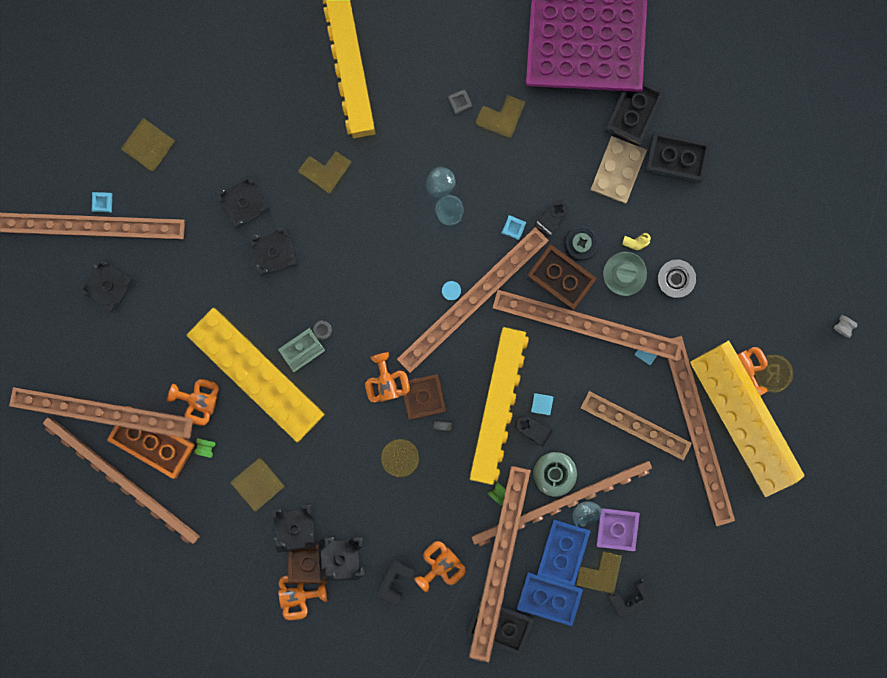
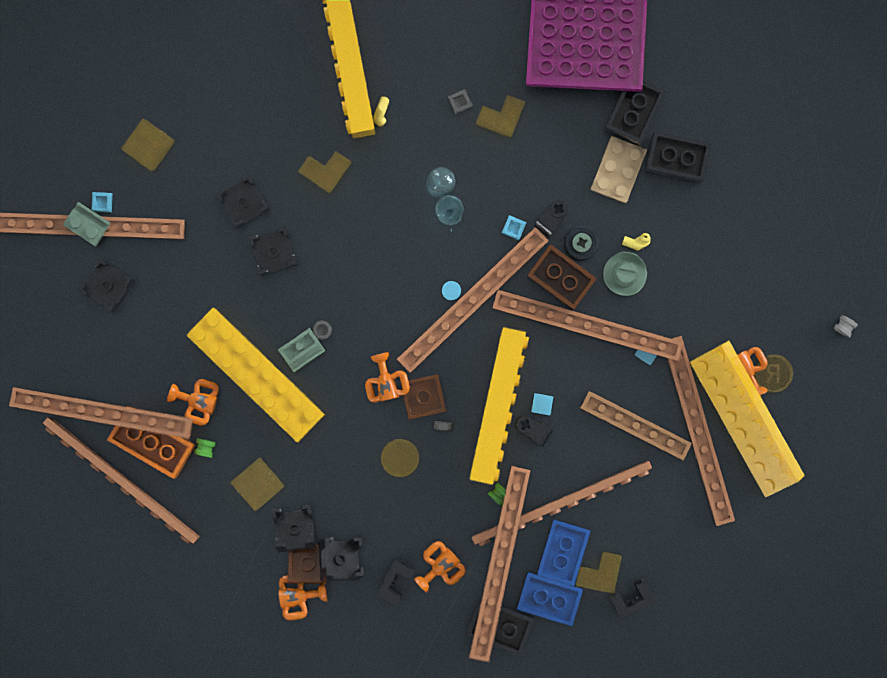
sand green hat [533,452,577,497] -> none
clear light blue hair [573,501,601,527] -> none
medium lavender plate [596,508,640,551] -> none
light grey piece [658,260,696,298] -> none
none -> sand green plate [63,202,111,246]
none -> light yellow arm [372,97,389,126]

